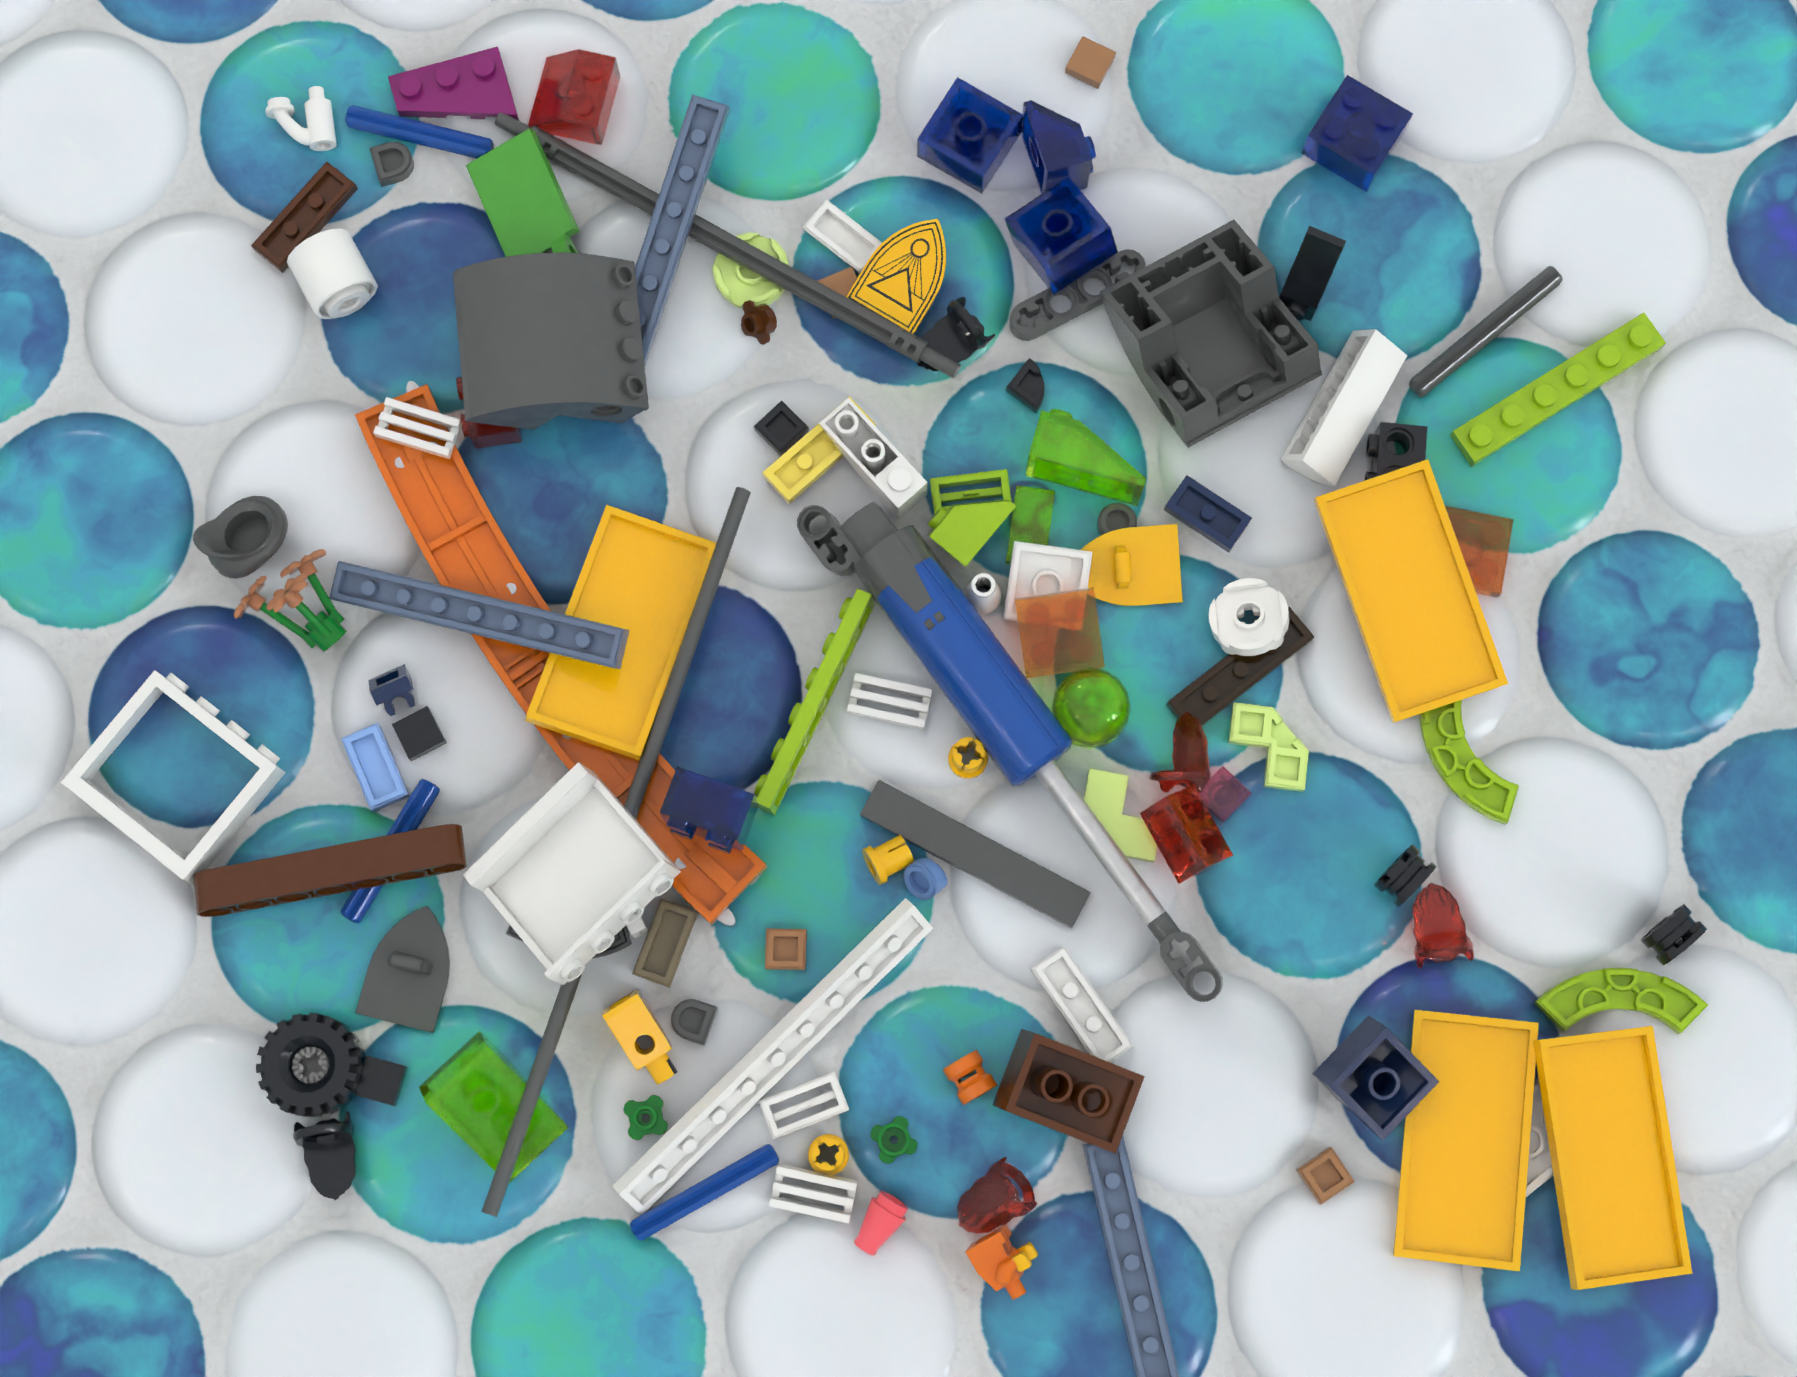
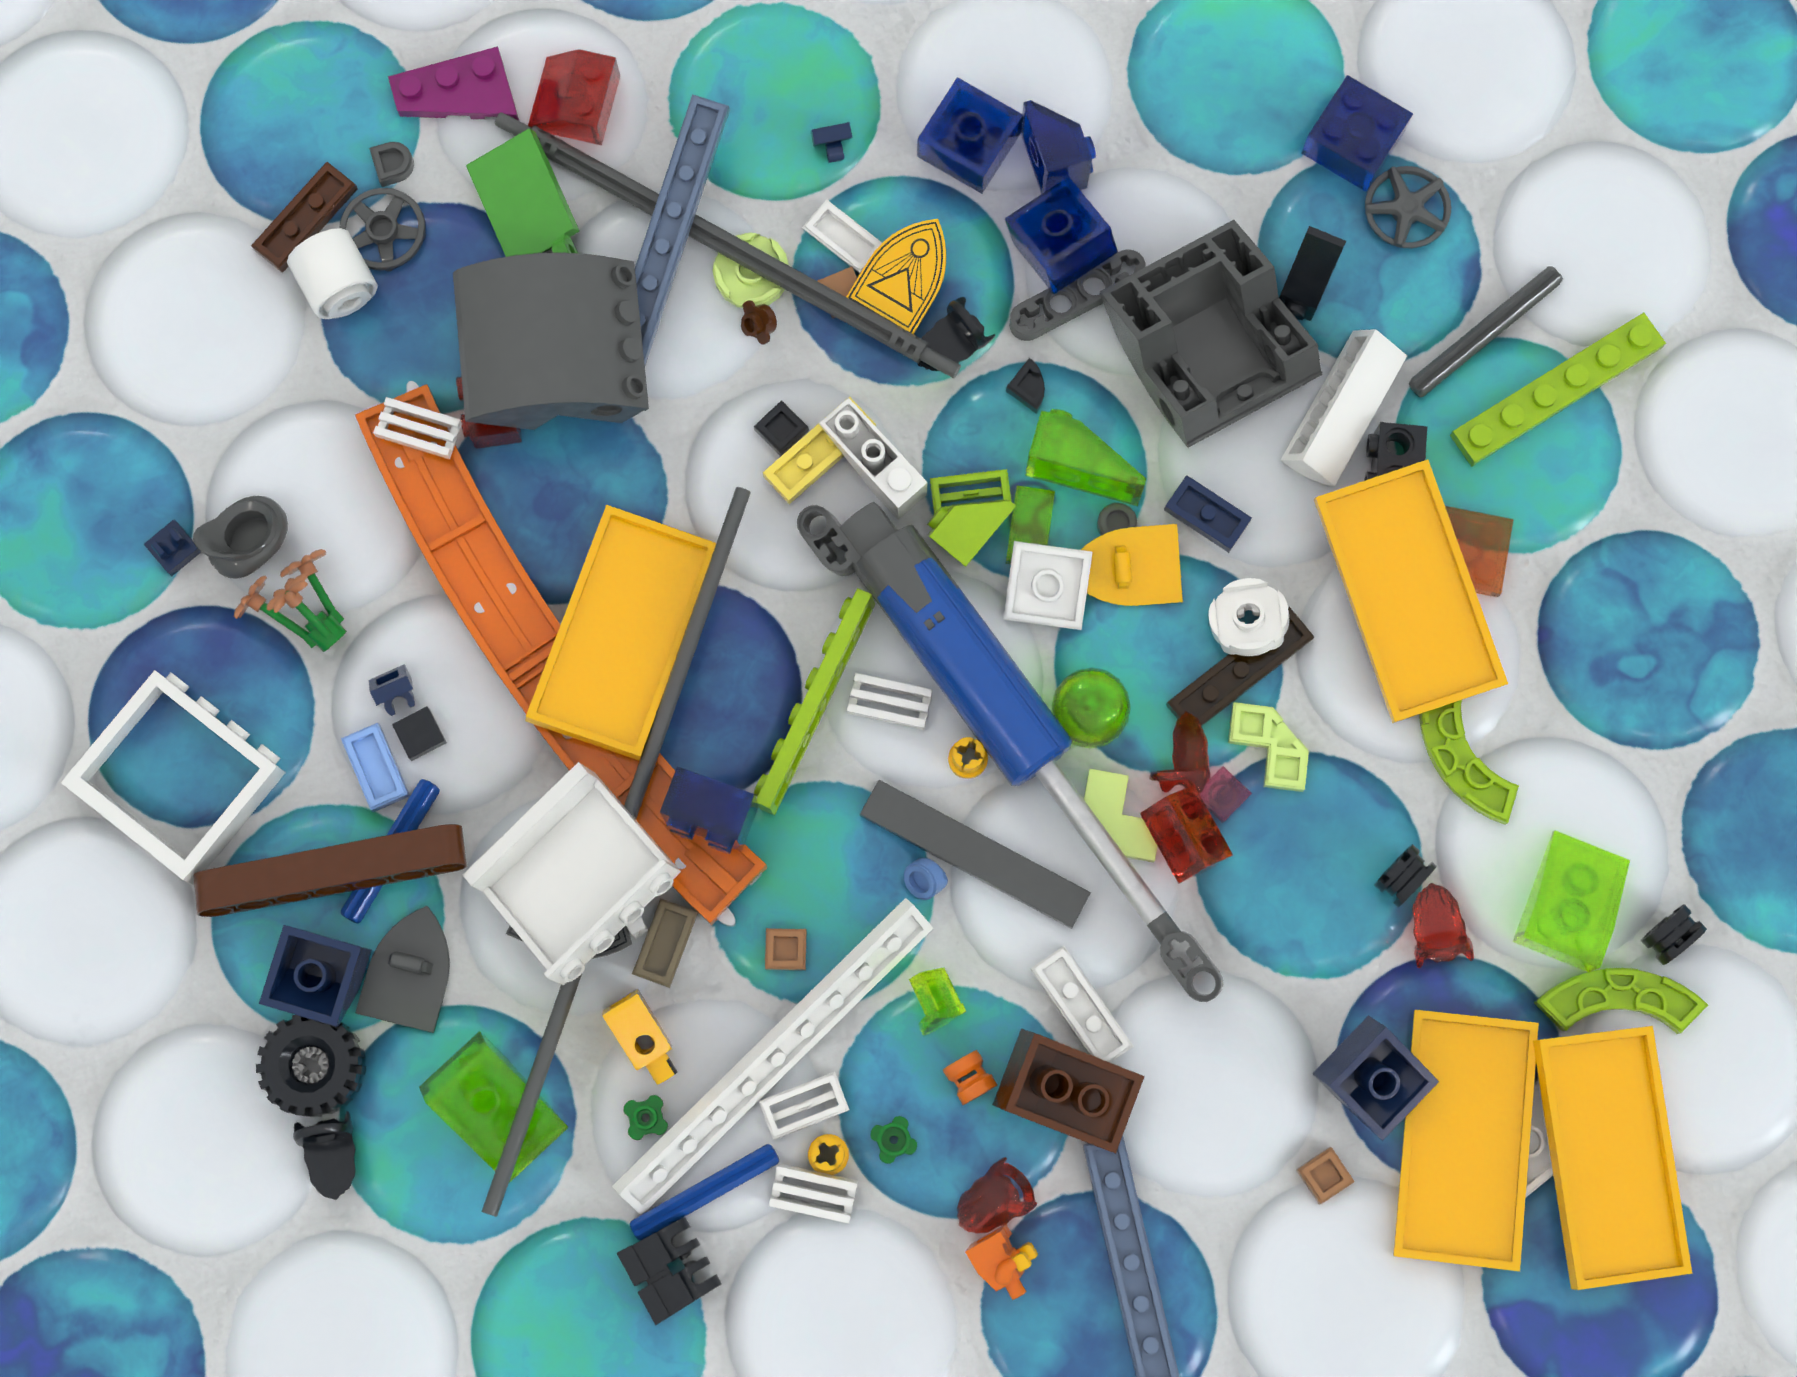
white plant [265,86,337,151] -> none
sand blue tile [329,561,630,669] -> none
blue axle [345,105,494,159] -> none
black tile [355,1056,408,1106] -> none
dark grey tile [671,999,718,1046] -> none
coral cone [854,1191,909,1256] -> none
yellow bush [862,835,914,885] -> none
white cone [963,573,1002,614] -> none
clear orange plate [1015,587,1105,678] -> none
medium nougat tile [1065,36,1116,89] -> none
none -> dark blue tile [144,519,201,576]
none -> dark blue slope [259,925,372,1027]
none -> dark grey wheel [339,188,426,271]
none -> black legs [617,1217,722,1325]
none -> dark blue tile [810,122,852,163]
none -> clear neon green tile [909,967,966,1036]
none -> dark grey wheel [1365,166,1451,248]
none -> clear neon green slope [1513,830,1630,972]

